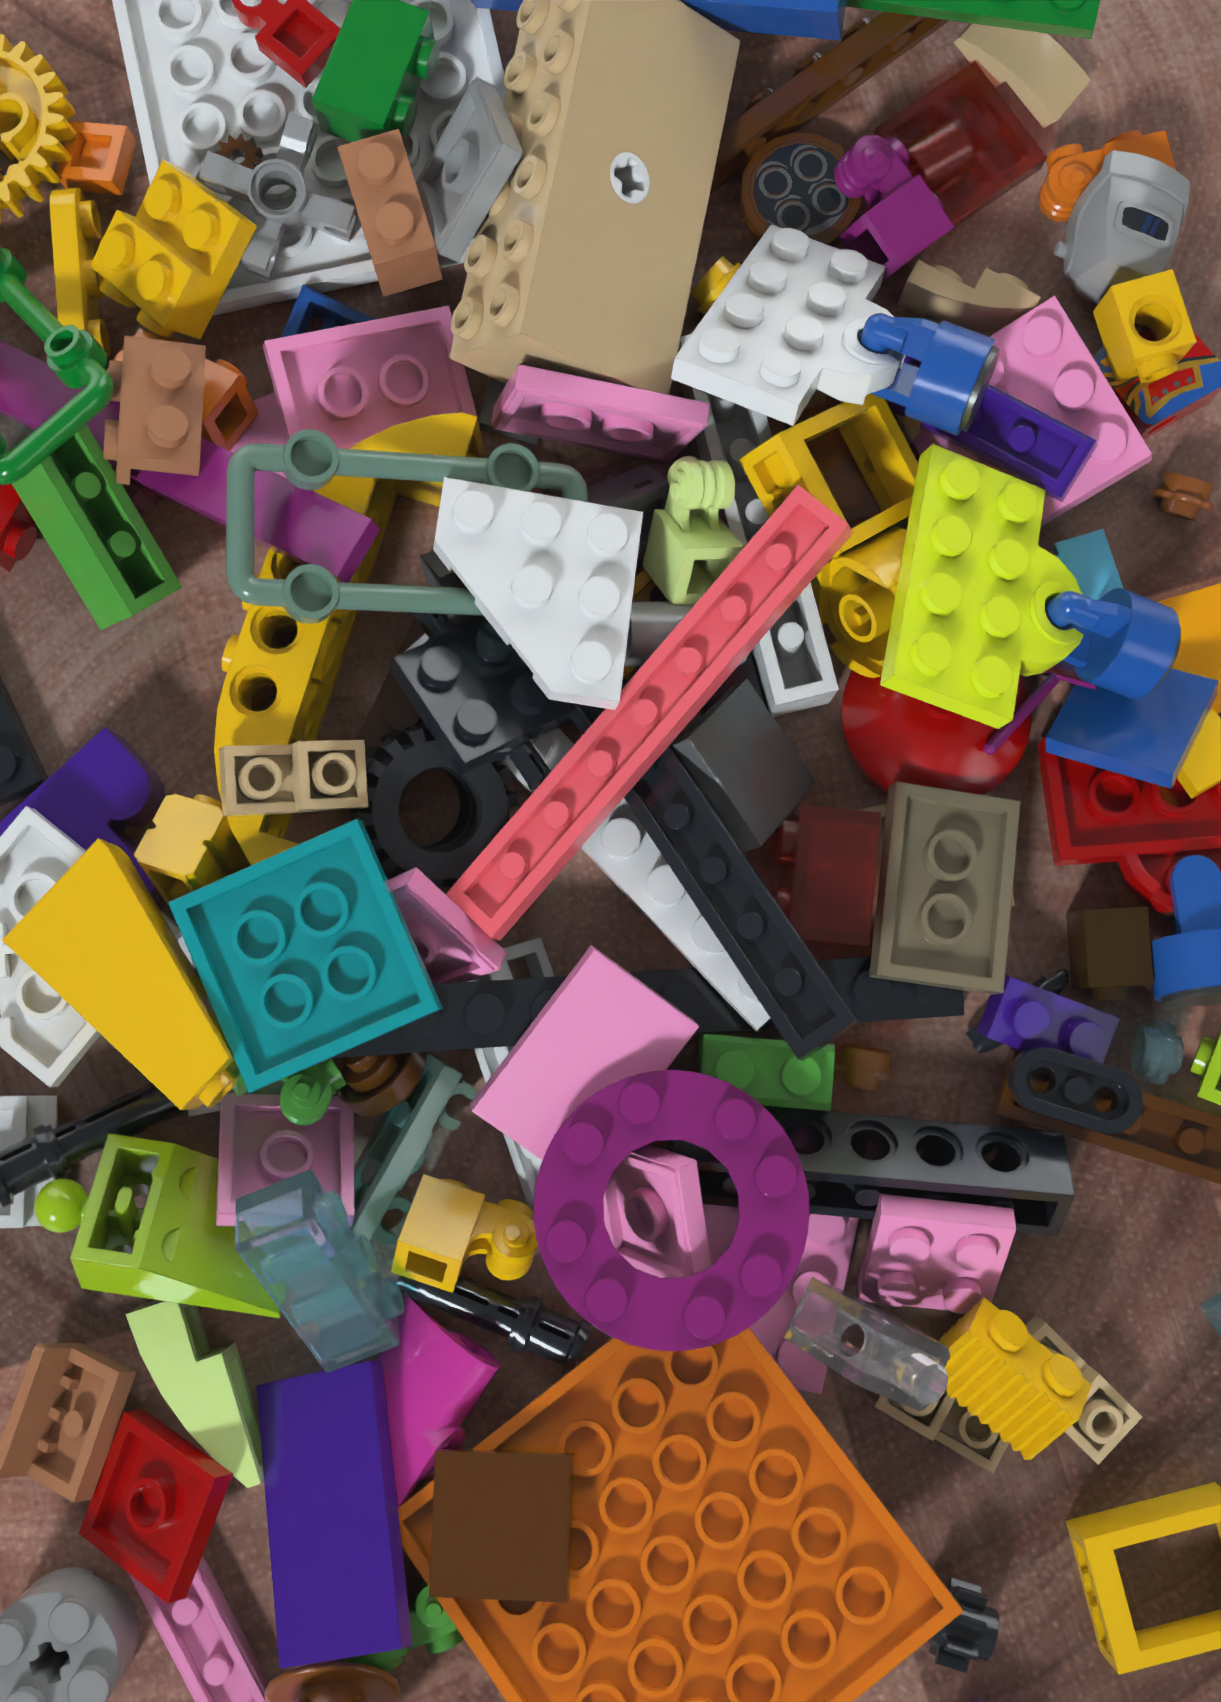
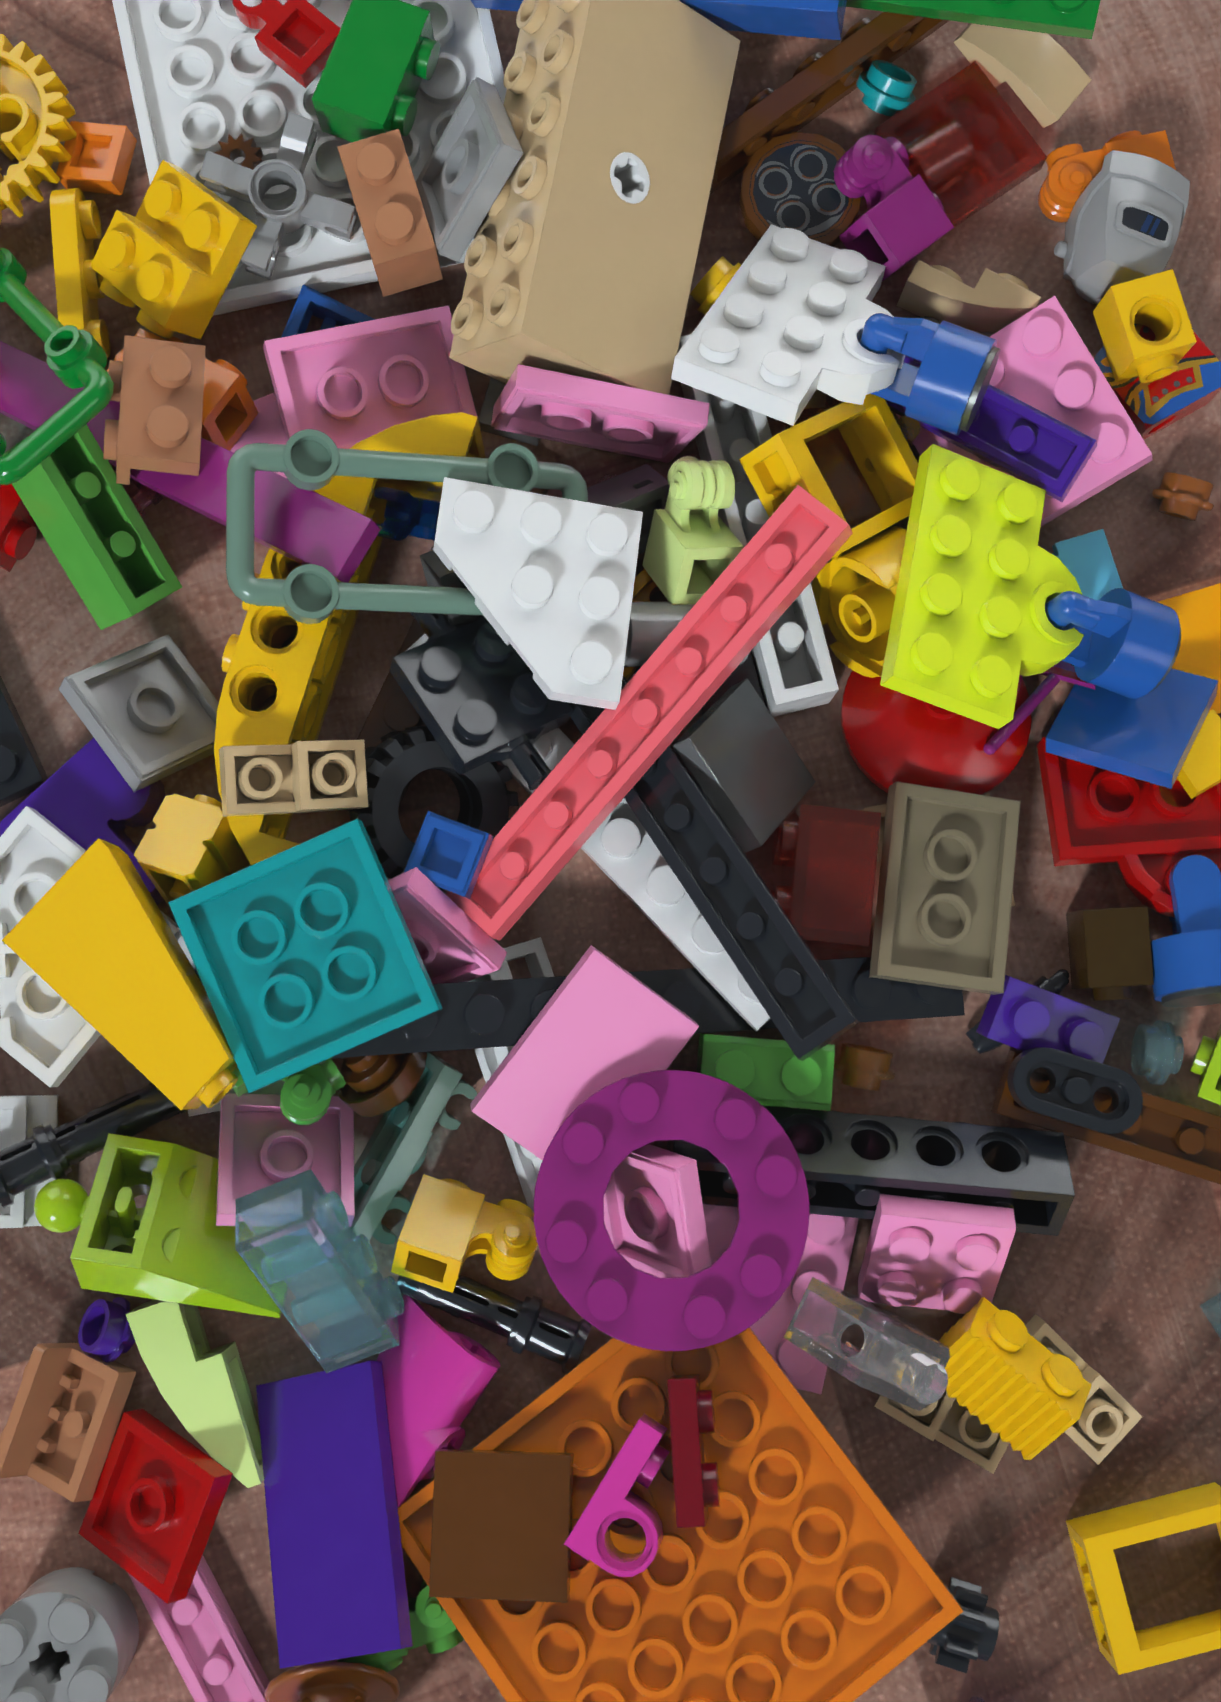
none -> light grey tile [59,634,219,792]
none -> dark purple plate [78,1297,135,1363]
none -> plate [374,487,440,541]
none -> blue tile [404,811,494,899]
none -> dark pink plate [564,1413,669,1577]
none -> dark red plate [668,1374,720,1528]
none -> teal plate [856,60,917,116]

